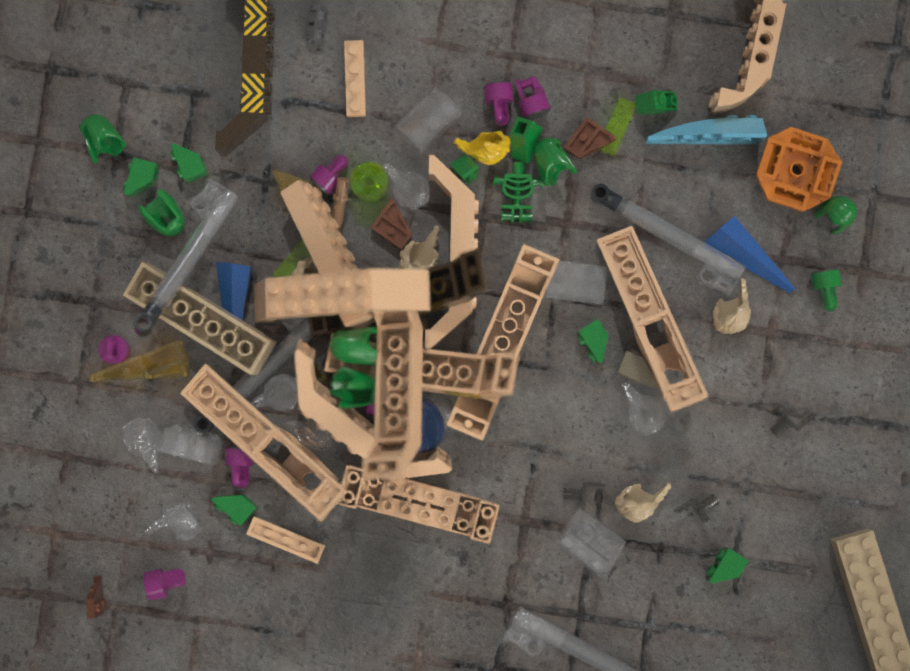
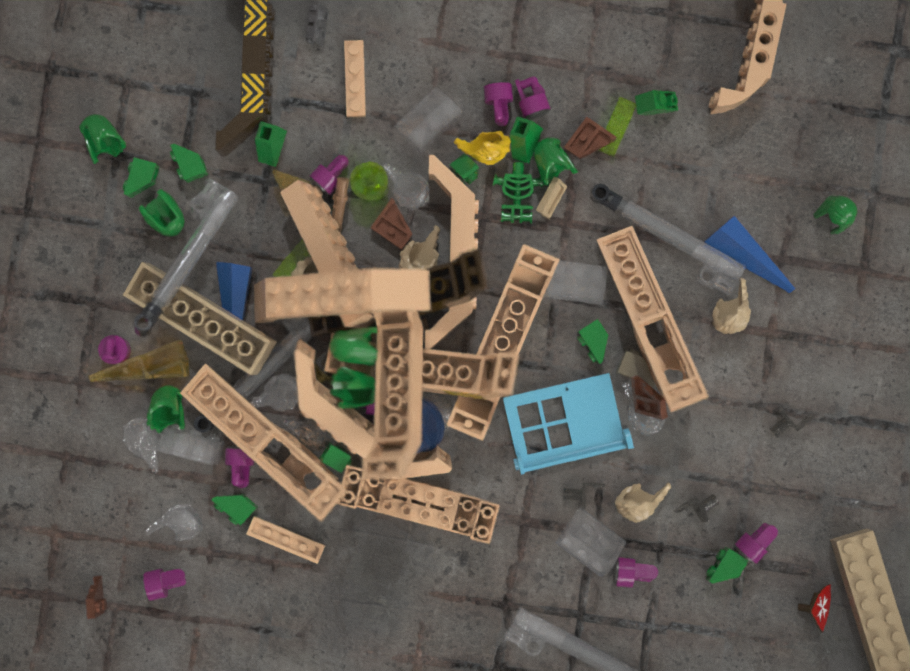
medium azure wedge [645,115,767,144] -> none
orange piece [755,127,842,212] -> none
green piece [810,268,842,312] -> none
none -> green hair [147,385,185,433]
none -> green slope [255,121,287,167]
none -> green slope [319,442,352,473]
none -> medium azure door [503,373,634,474]
none -> tan tile [536,177,567,219]
none -> magenta piece [613,557,658,588]
none -> copper wing [631,375,668,420]
none -> magenta piece [735,523,778,564]
none -> shield [798,584,831,633]

